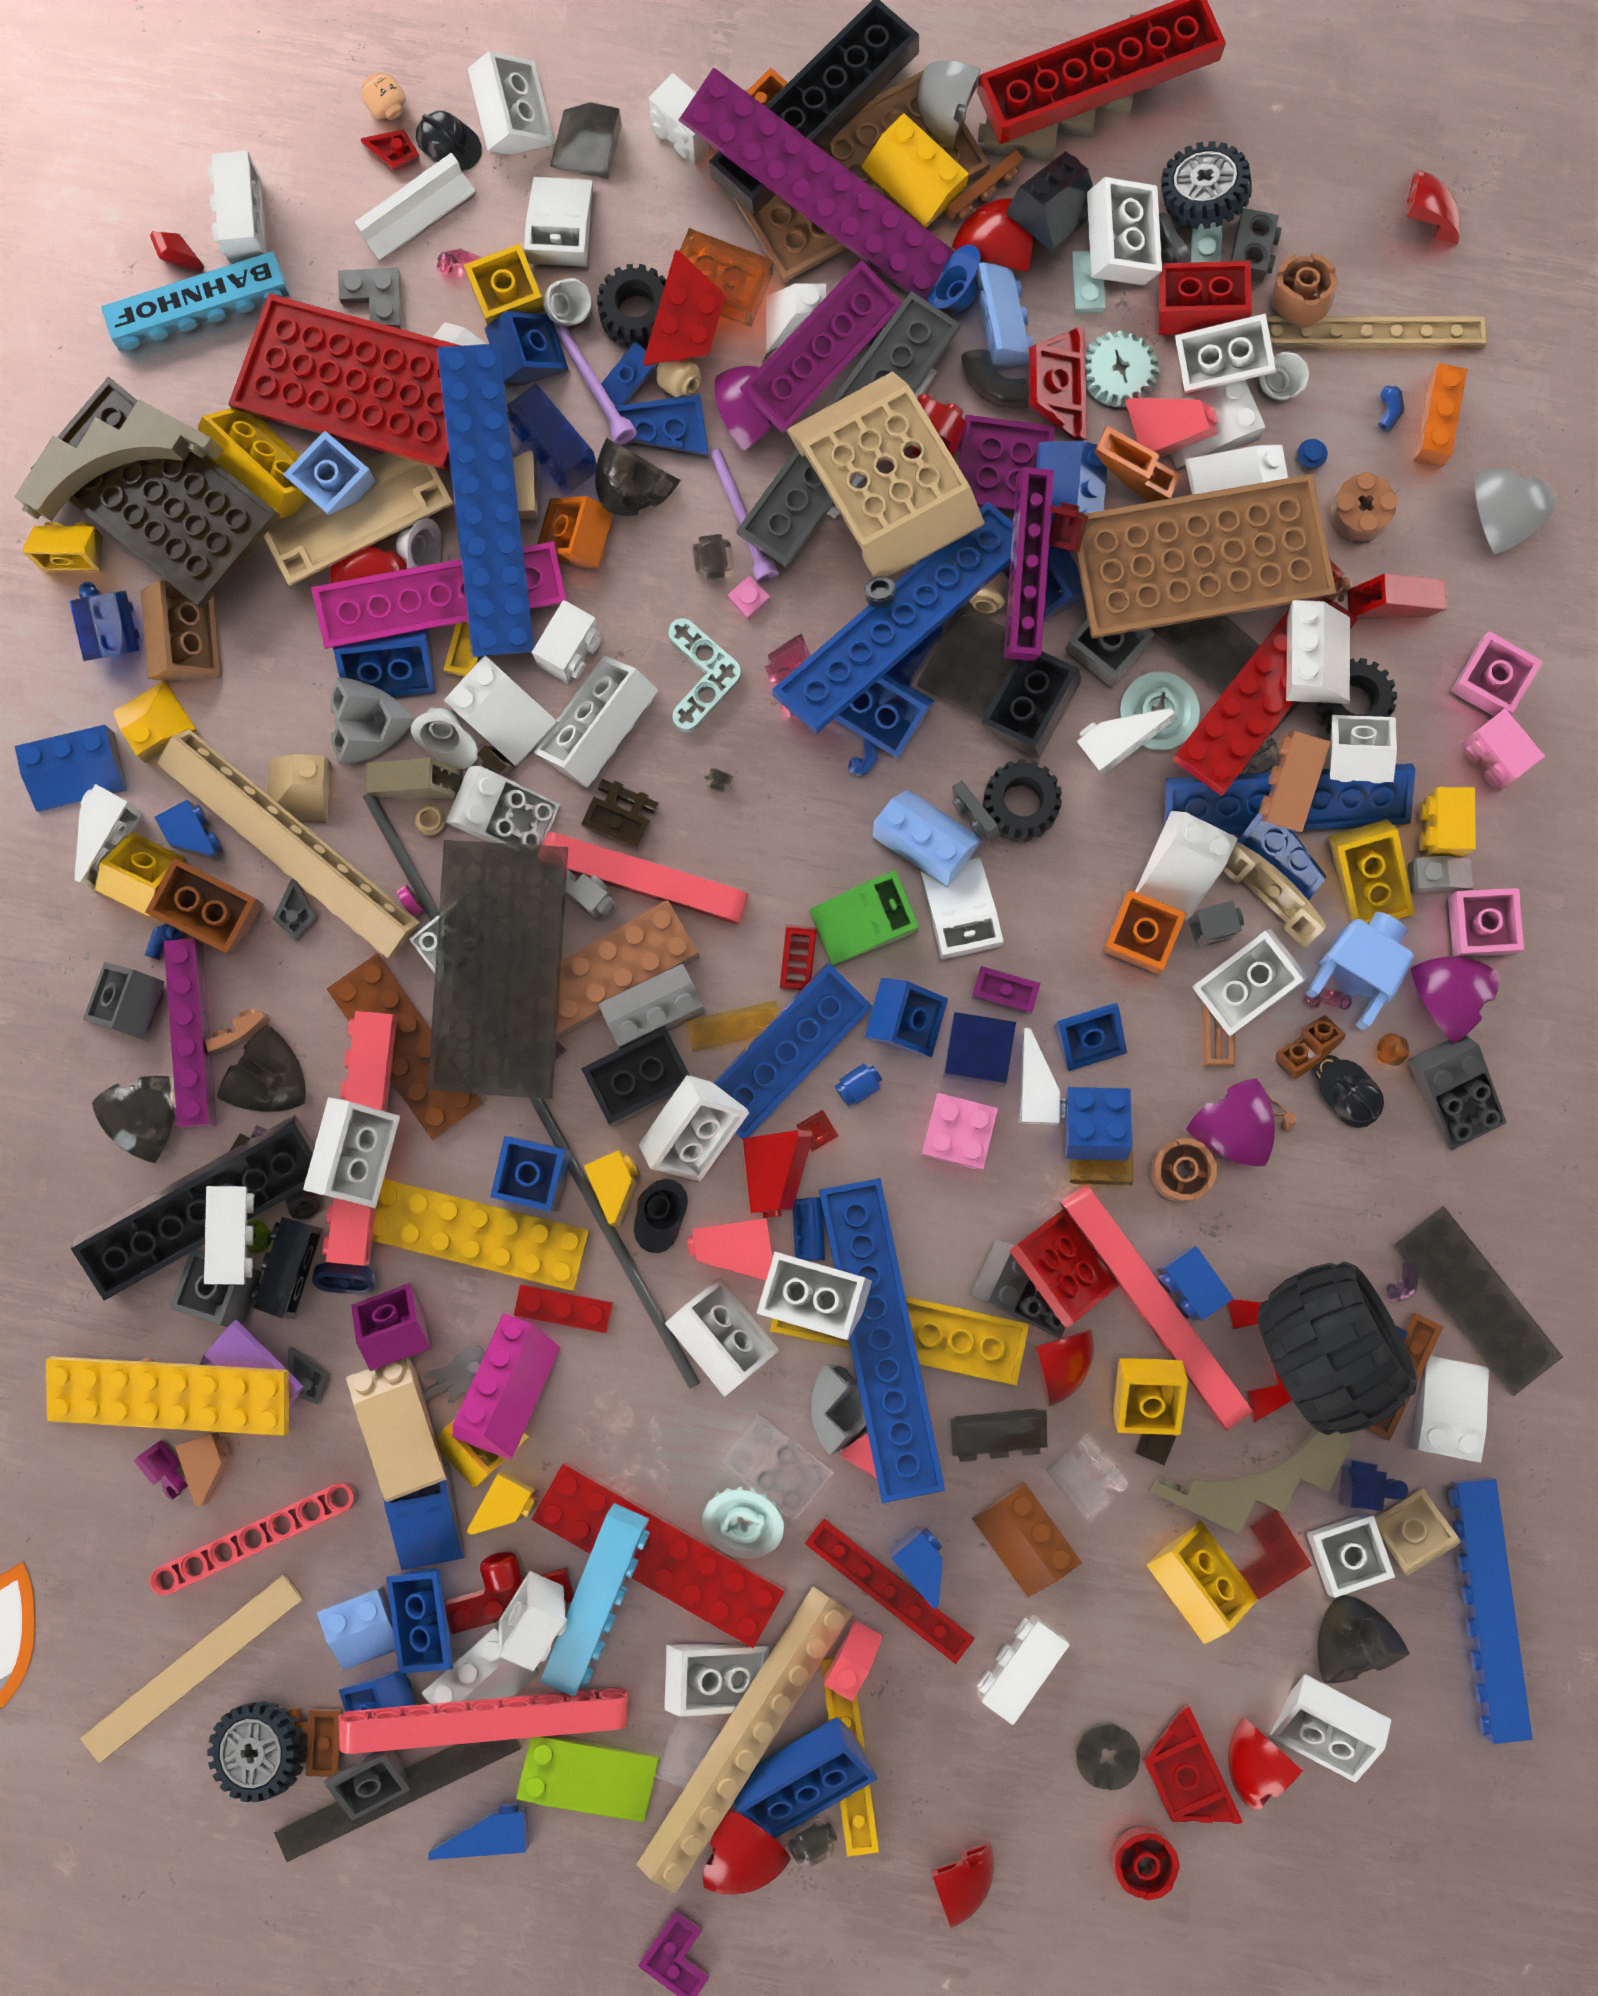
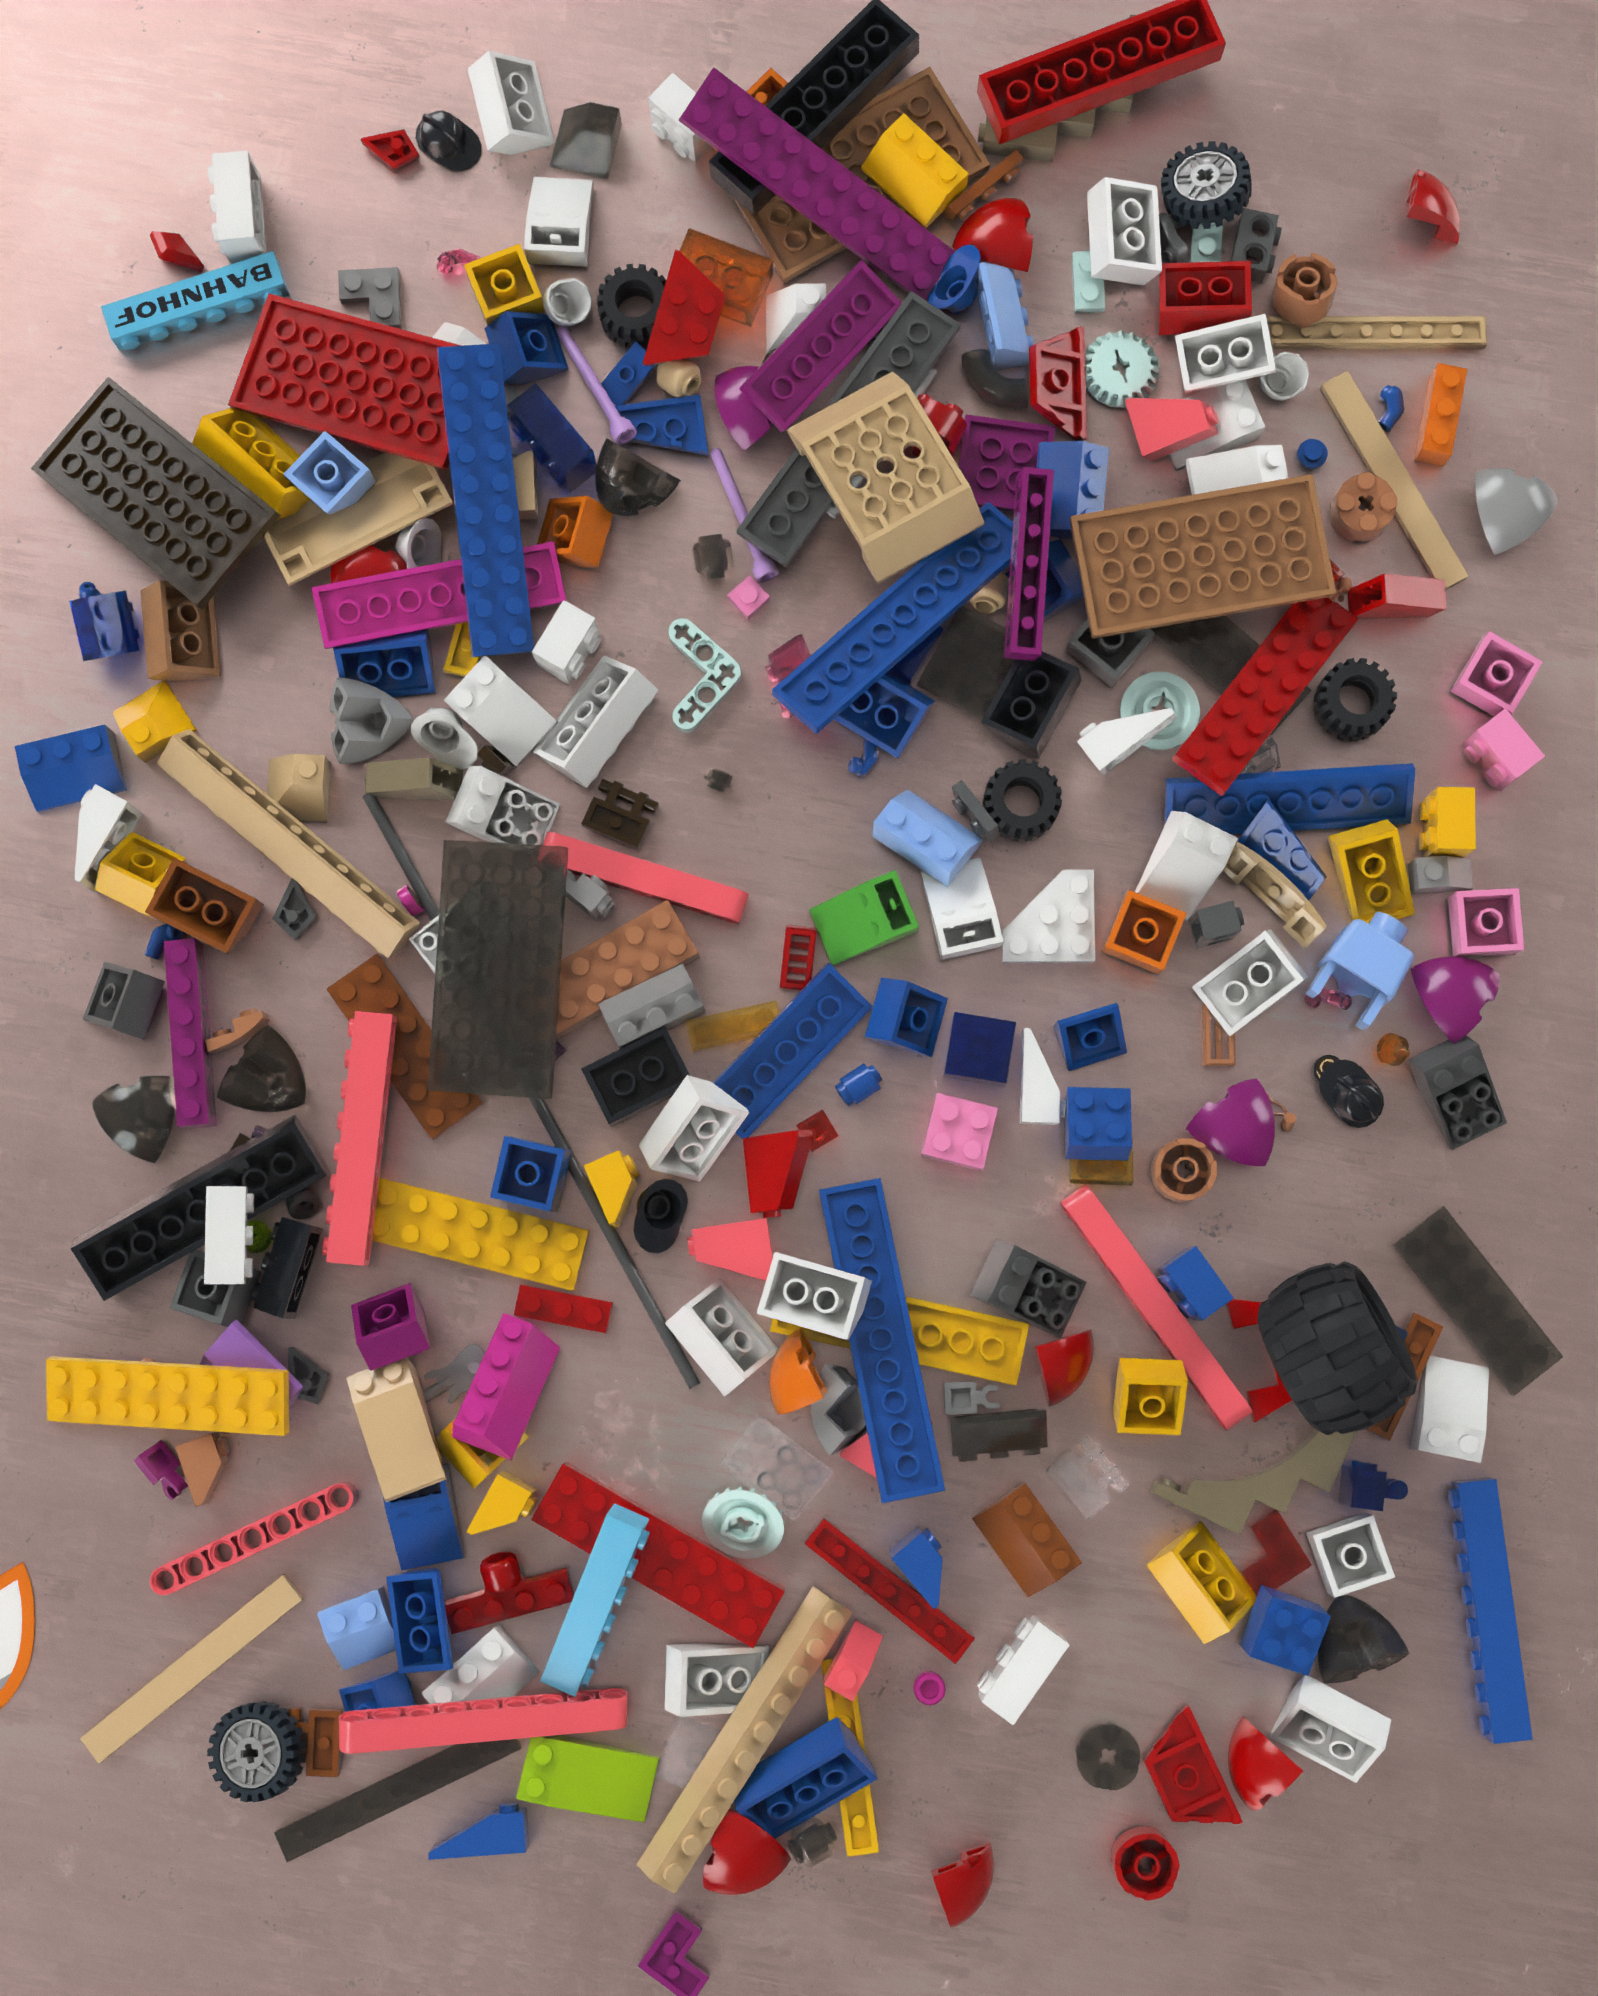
arch [14,399,223,522] -> none
yellow slope [23,522,103,571] -> none
blue slope [155,800,222,861] -> none
white slope [303,1097,400,1208] -> none
dark blue plate [312,1262,377,1295] -> none
dark grey slope [324,1750,410,1821] -> none
white panel [354,153,475,260] -> none
light nougat head [361,72,405,120] -> none
tan plate [415,805,446,836] -> none
white brick [498,1571,567,1671] -> none
blue plate [793,1197,825,1261] -> none
black tile [864,576,896,608] -> none
light grey brick [918,60,981,148] -> none
magenta plate [972,966,1041,1014] -> none
black slope [1006,151,1093,251] -> none
red plate [1009,1209,1119,1328] -> none
dark red bracket [1049,502,1088,553] -> none
orange slope [1095,426,1181,502] -> none
dark brown plate [1134,1434,1176,1466] -> none
nougat brick [1259,731,1331,832] -> none
dark orange slope [1276,1015,1346,1079] -> none
white slope [1286,600,1350,704] -> none
white brick [1329,715,1397,783] -> none
tan tile [1375,1488,1461,1577] -> none
clear purple arm [1386,1262,1419,1302] -> none
none -> orange brick [769,1327,827,1415]
none -> dark pink tile [913,1671,946,1705]
none -> light grey plate [944,1381,999,1415]
none -> white plate [1001,870,1095,963]
none -> blue brick [1239,1585,1331,1676]
none -> tan tile [1320,371,1469,590]

